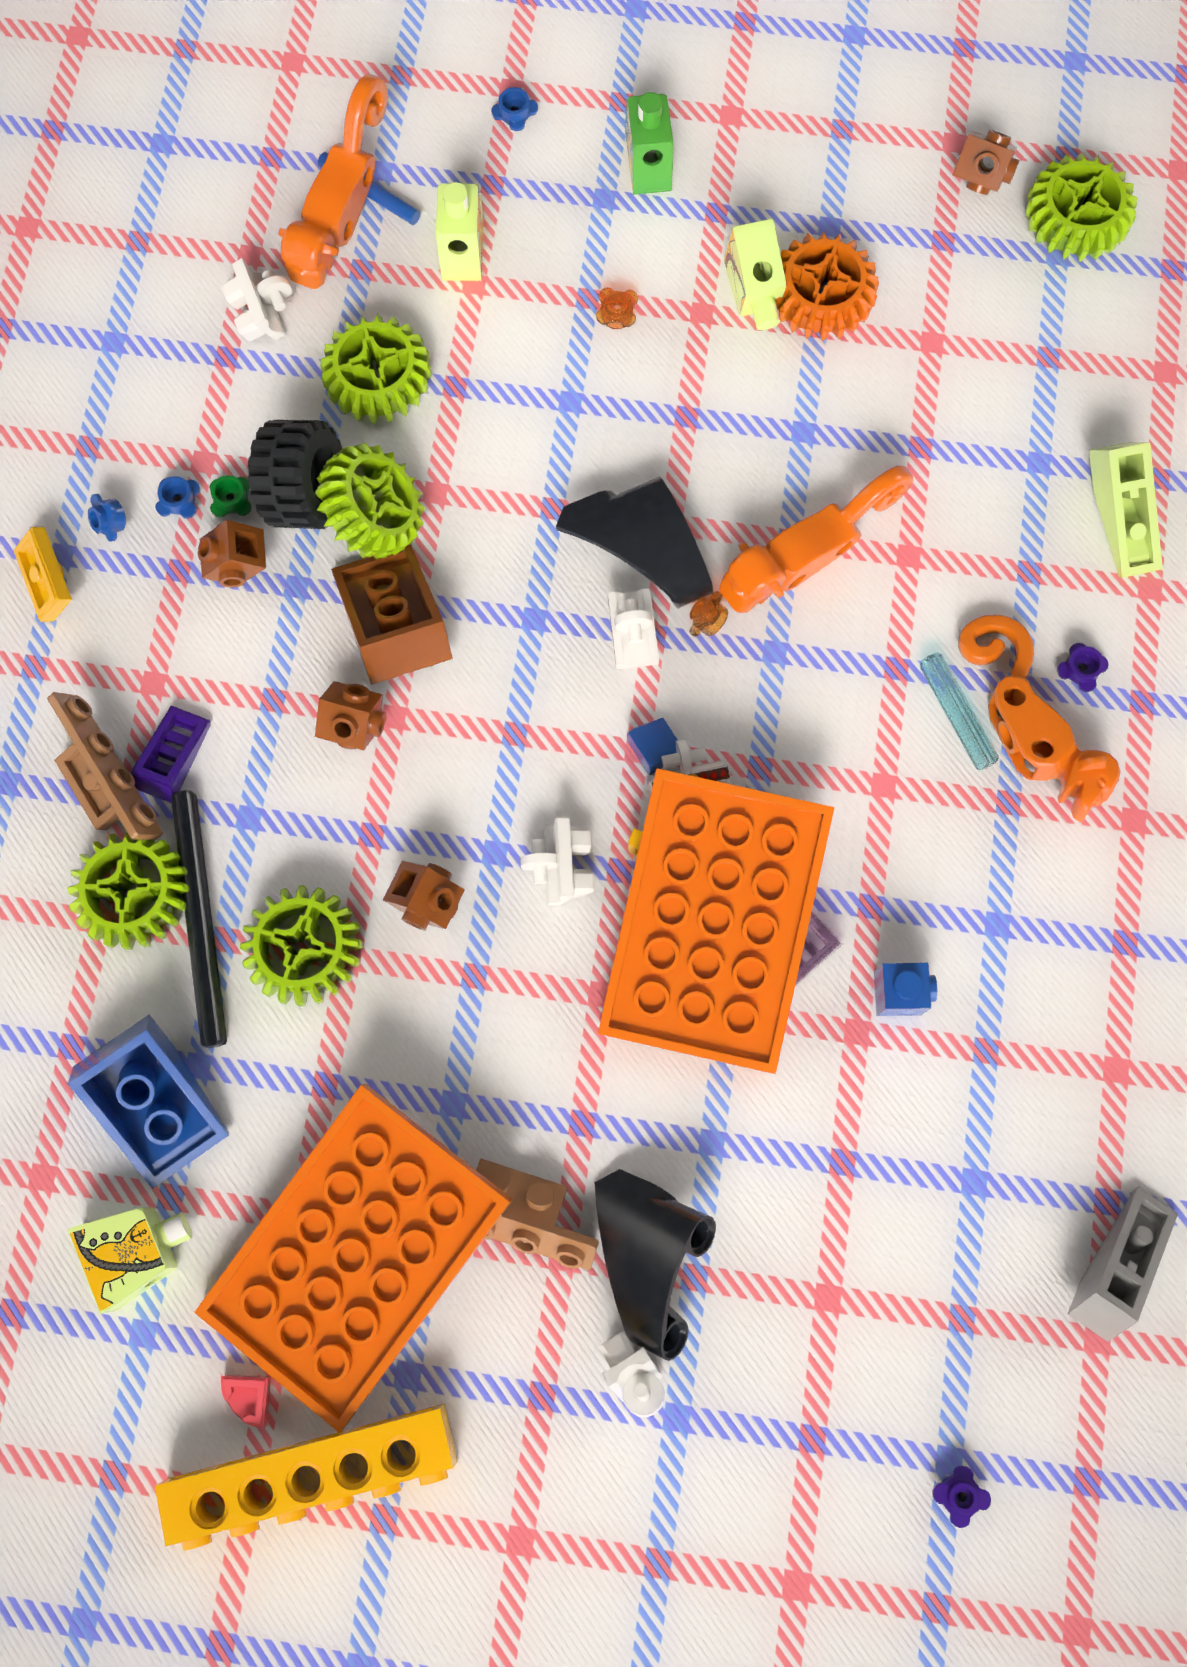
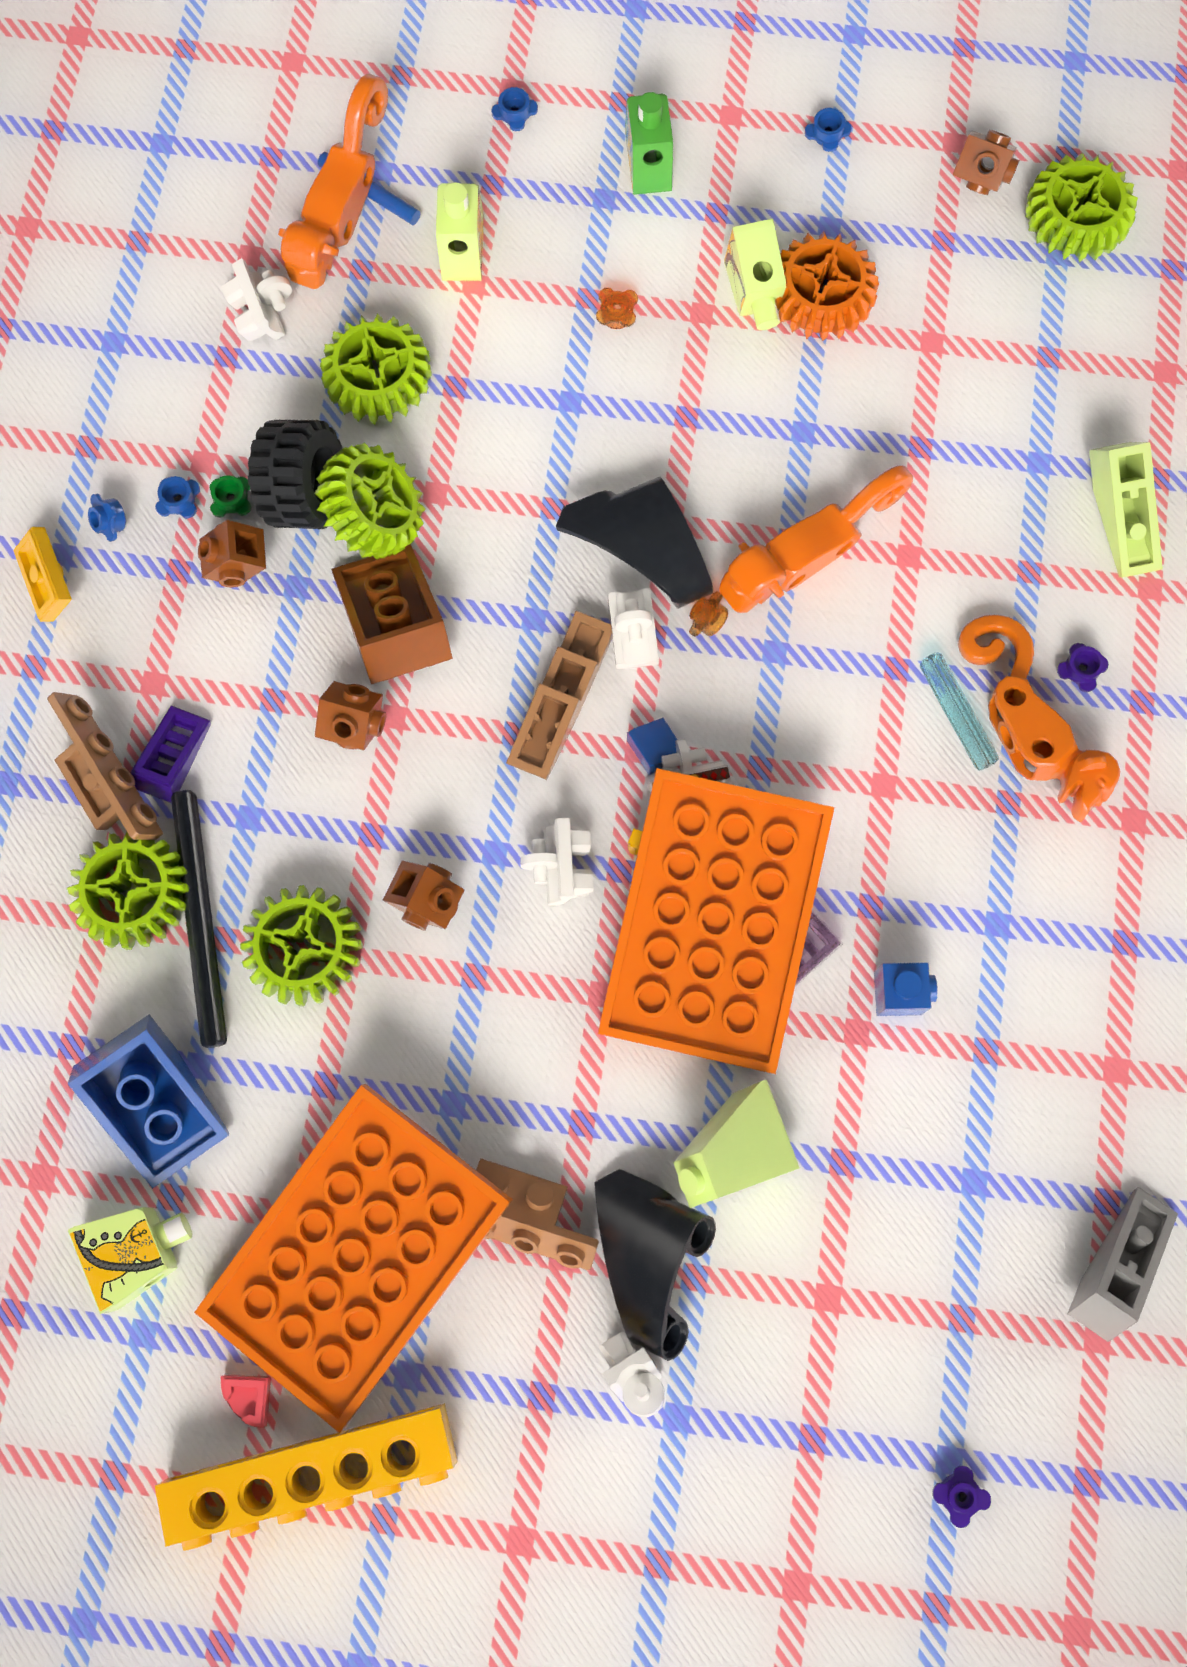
none -> medium nougat slope [506,611,612,780]
none -> yellowish green slope [673,1080,800,1208]
none -> blue plate [804,108,852,152]

